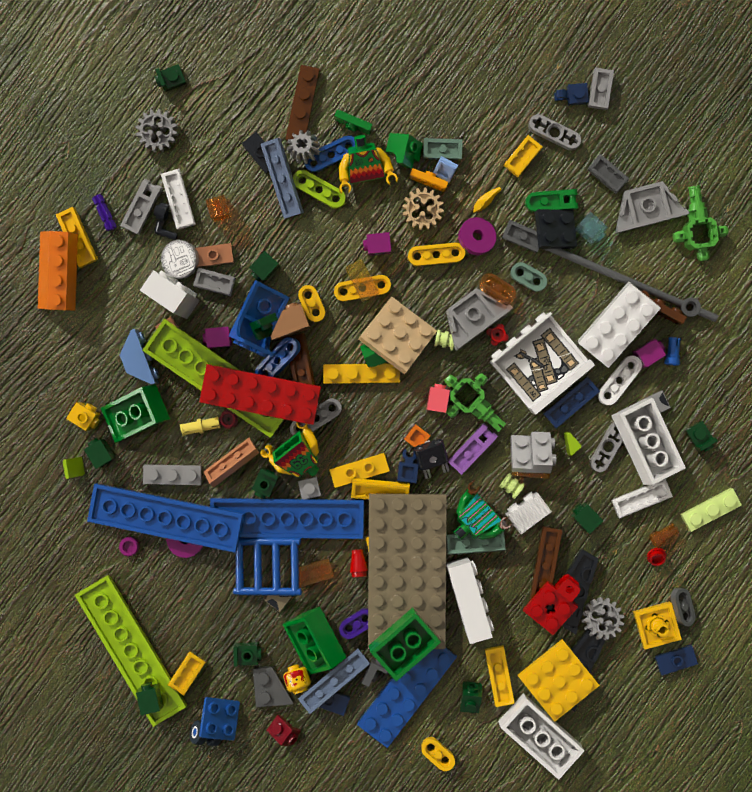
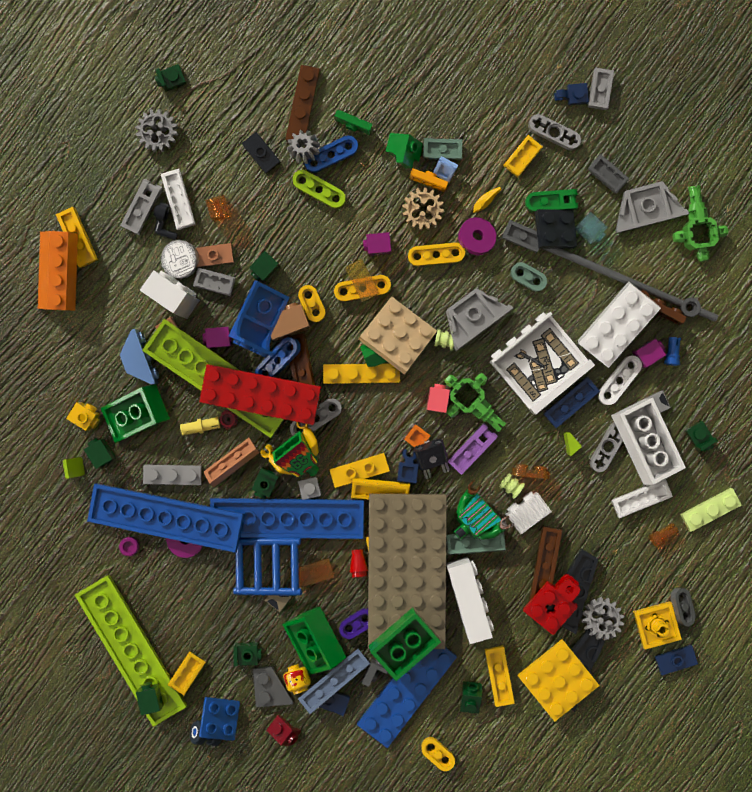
dark purple axle [92,194,116,231] -> none
dark green bracket [249,313,278,341] -> none
sand blue plate [261,138,304,219] -> none
torso [339,135,398,194] -> none
clear orange plate [479,273,516,304] -> none
red plate [486,324,509,346] -> none
white brick [498,693,585,780] -> none
light grey plate [510,432,556,473] -> none
dark green brick [570,502,604,534] -> none
red plate [647,548,667,566] -> none

